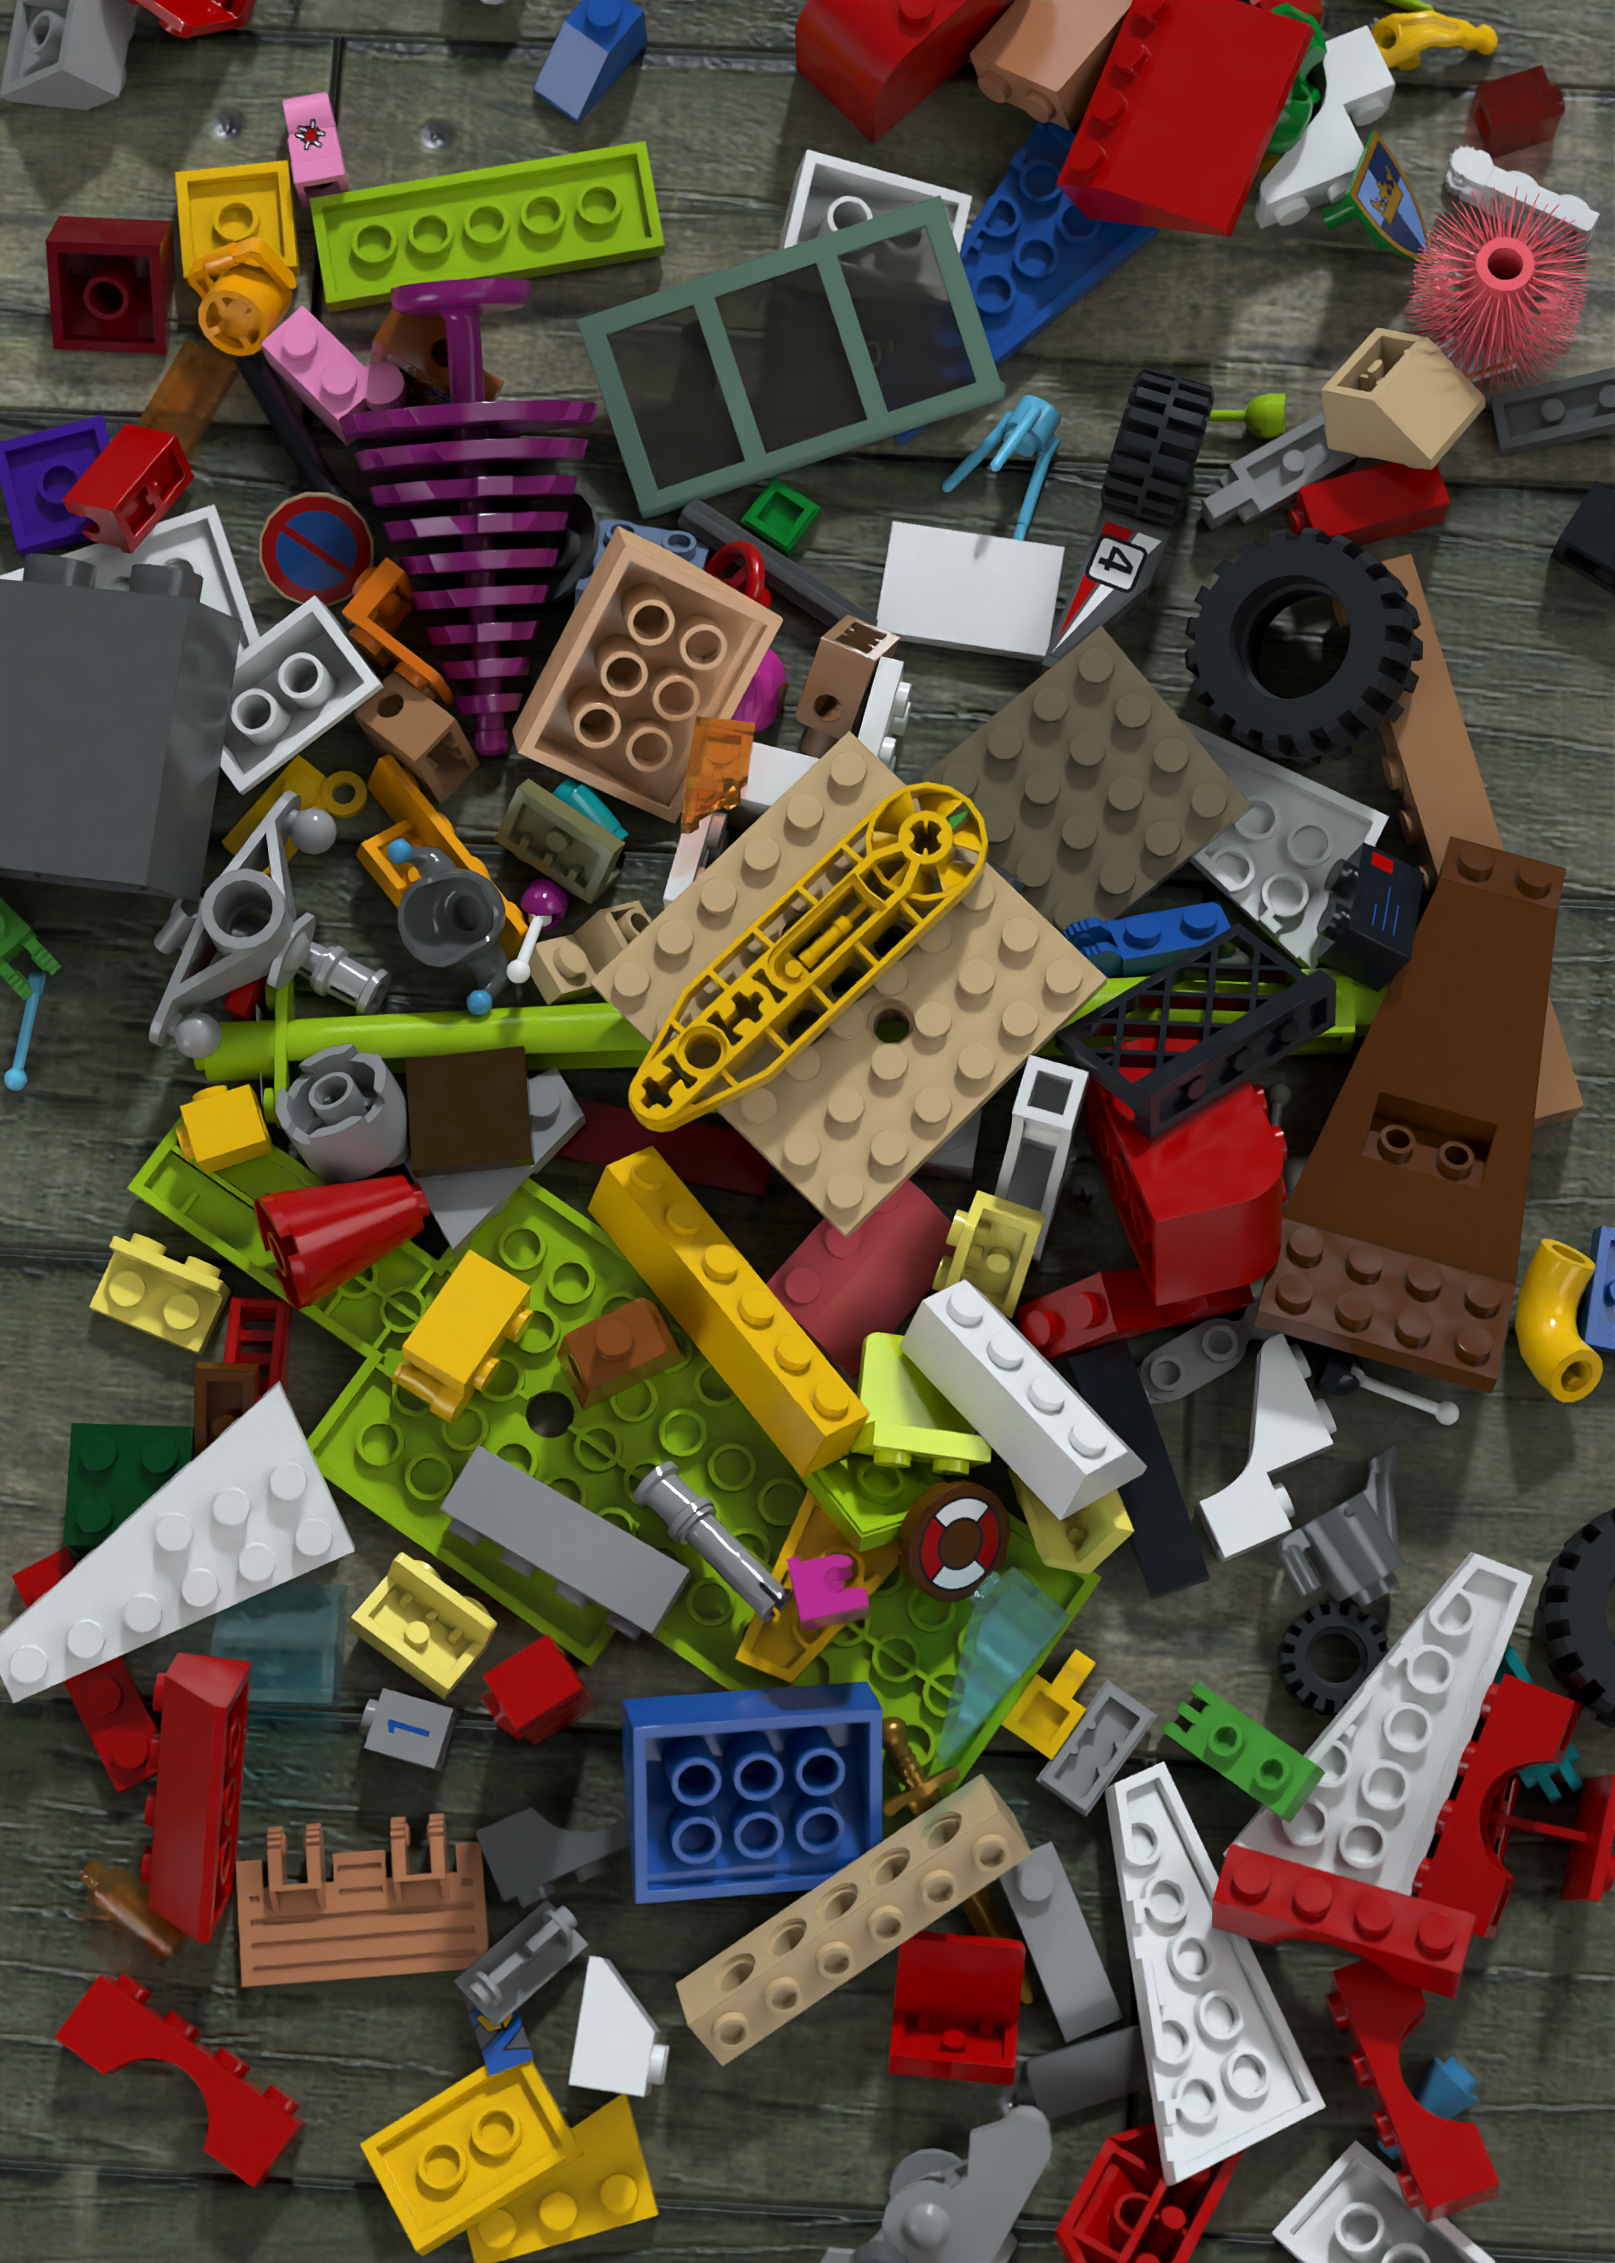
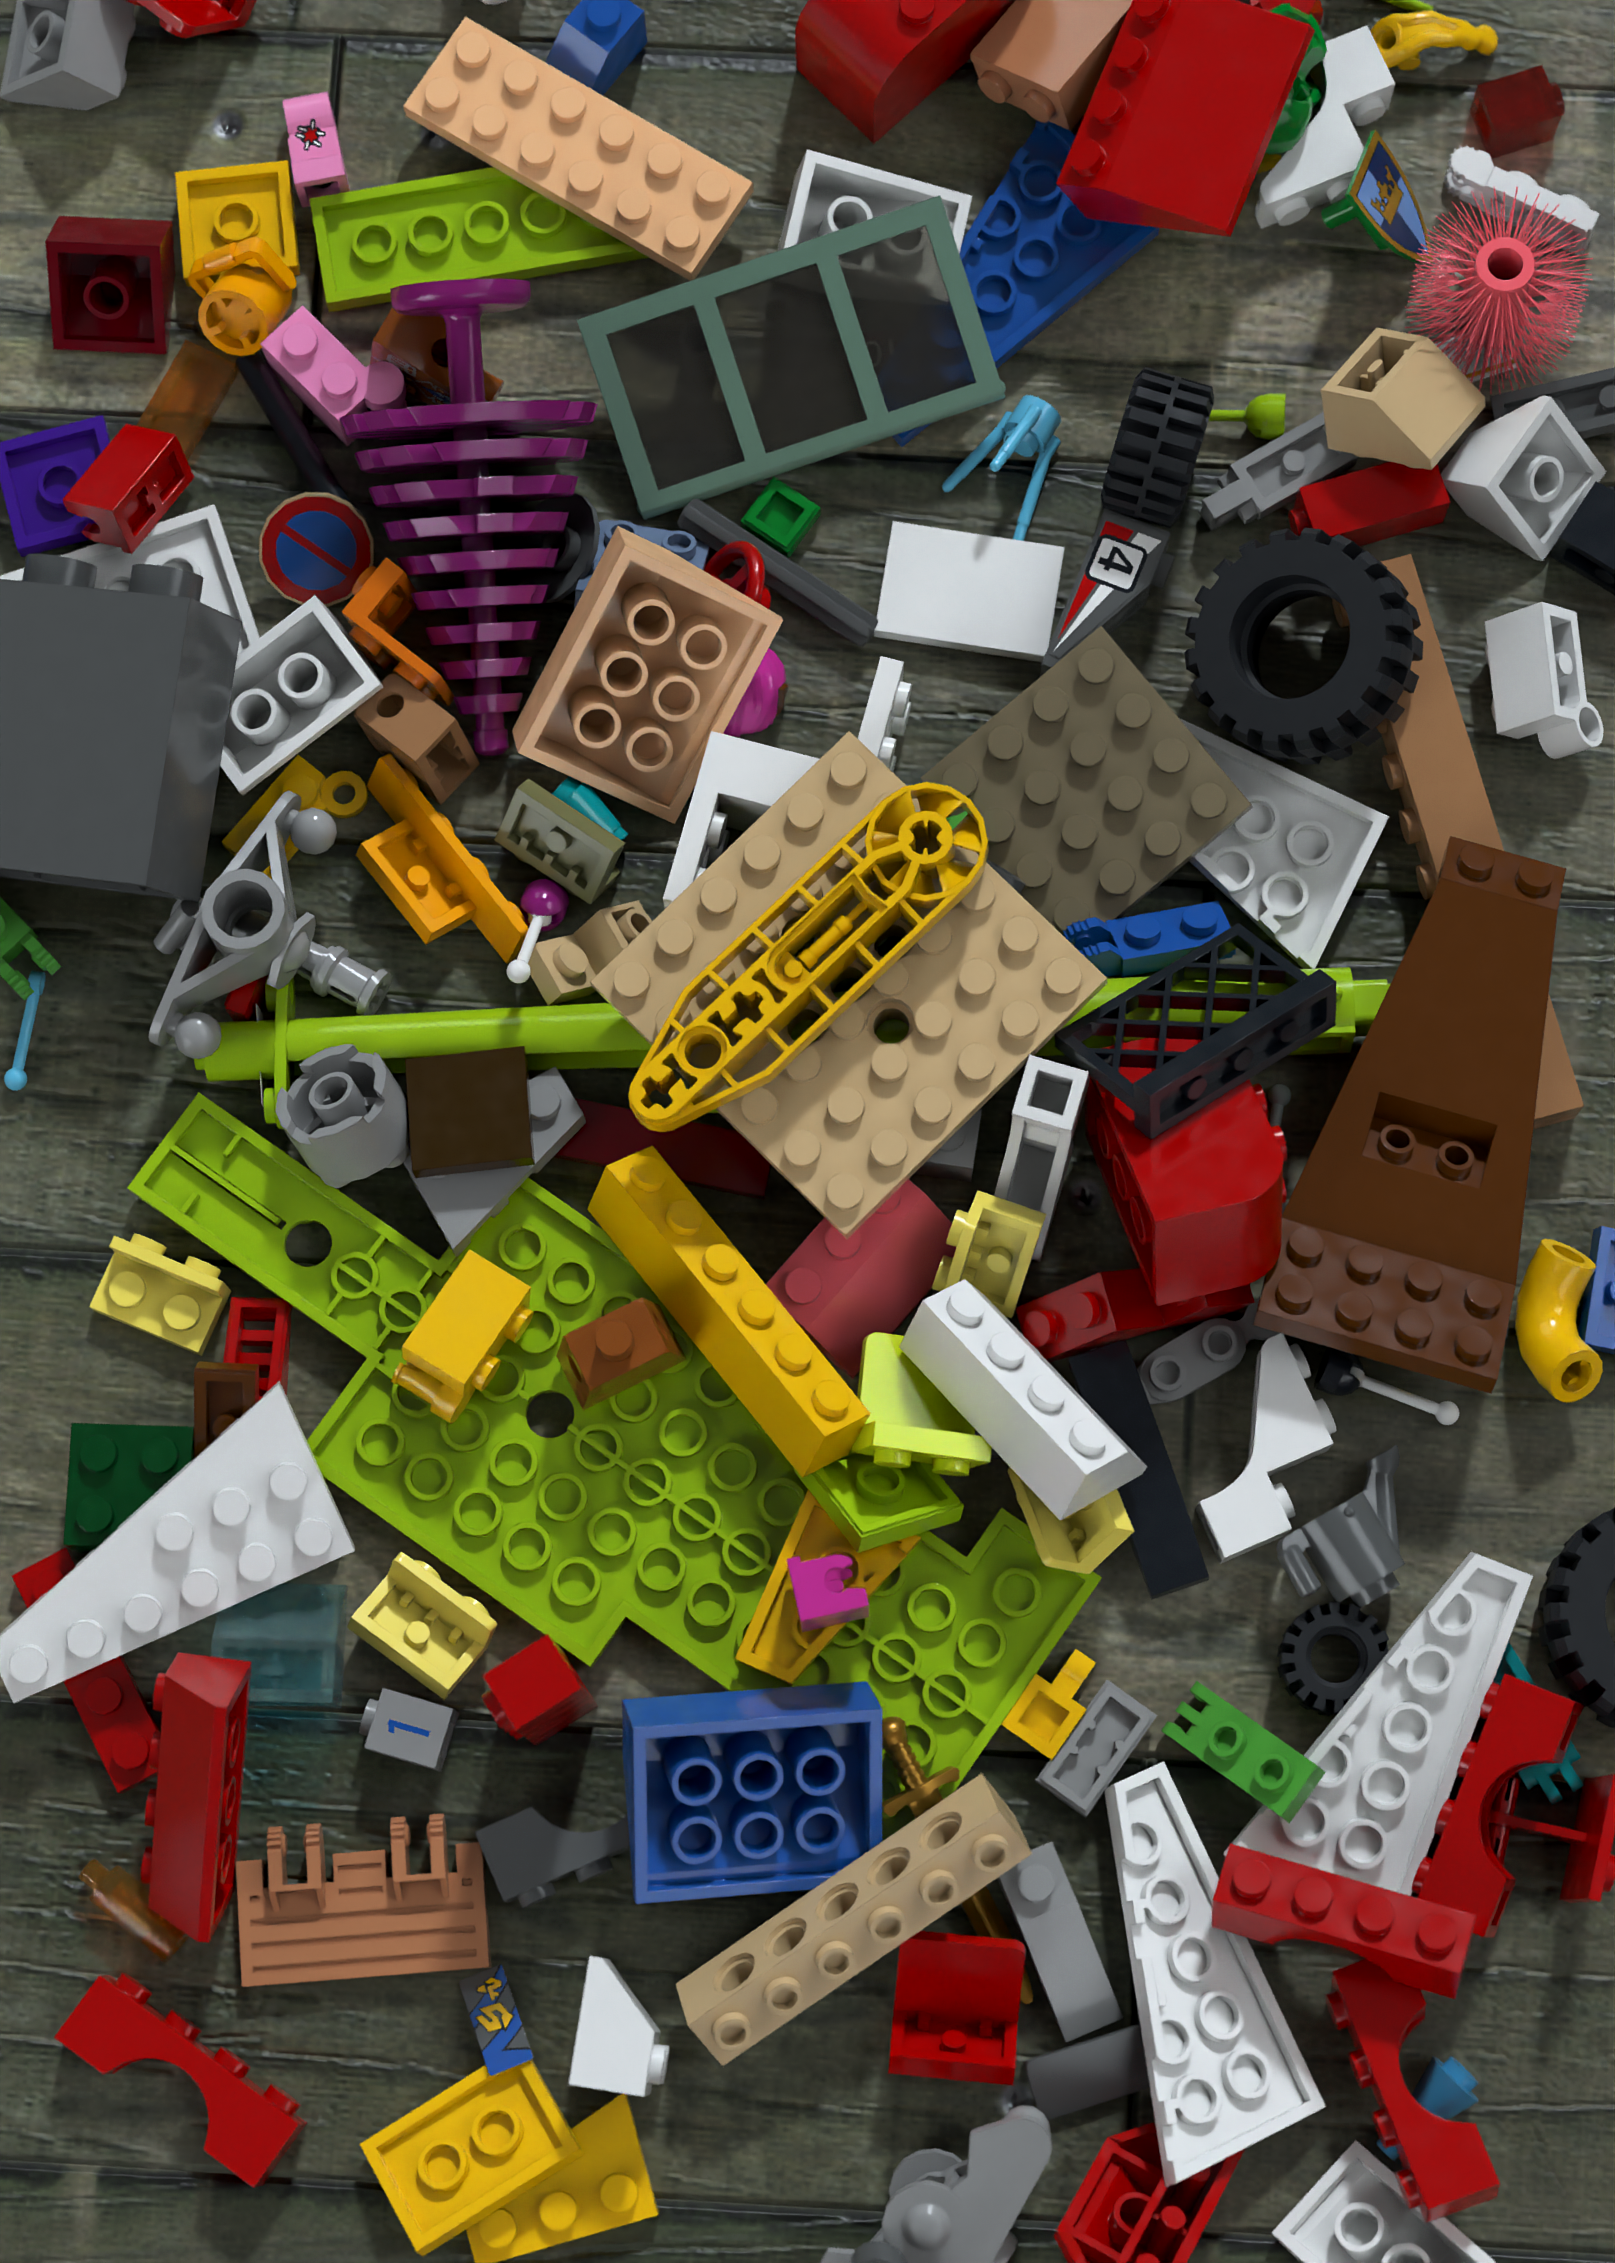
yellow brick [176,1084,275,1174] -> none
red cone [253,1175,430,1310] -> none
dark grey piece [387,839,511,1016] -> none
light grey brick [440,1445,692,1641] -> none
light grey hinge [454,1899,588,2028] -> none
light grey pin [633,1461,792,1622] -> none
clear orange slope [681,716,755,834] -> none
medium nougat torso [794,615,901,759] -> none
tile [898,1479,1011,1602] -> none
clear light blue slope [935,1566,1070,1767] -> none
black brick [1317,842,1424,992] -> none
none -> light nougat plate [403,17,754,281]
none -> white slope [1441,395,1606,561]
none -> white hinge [1485,602,1603,759]

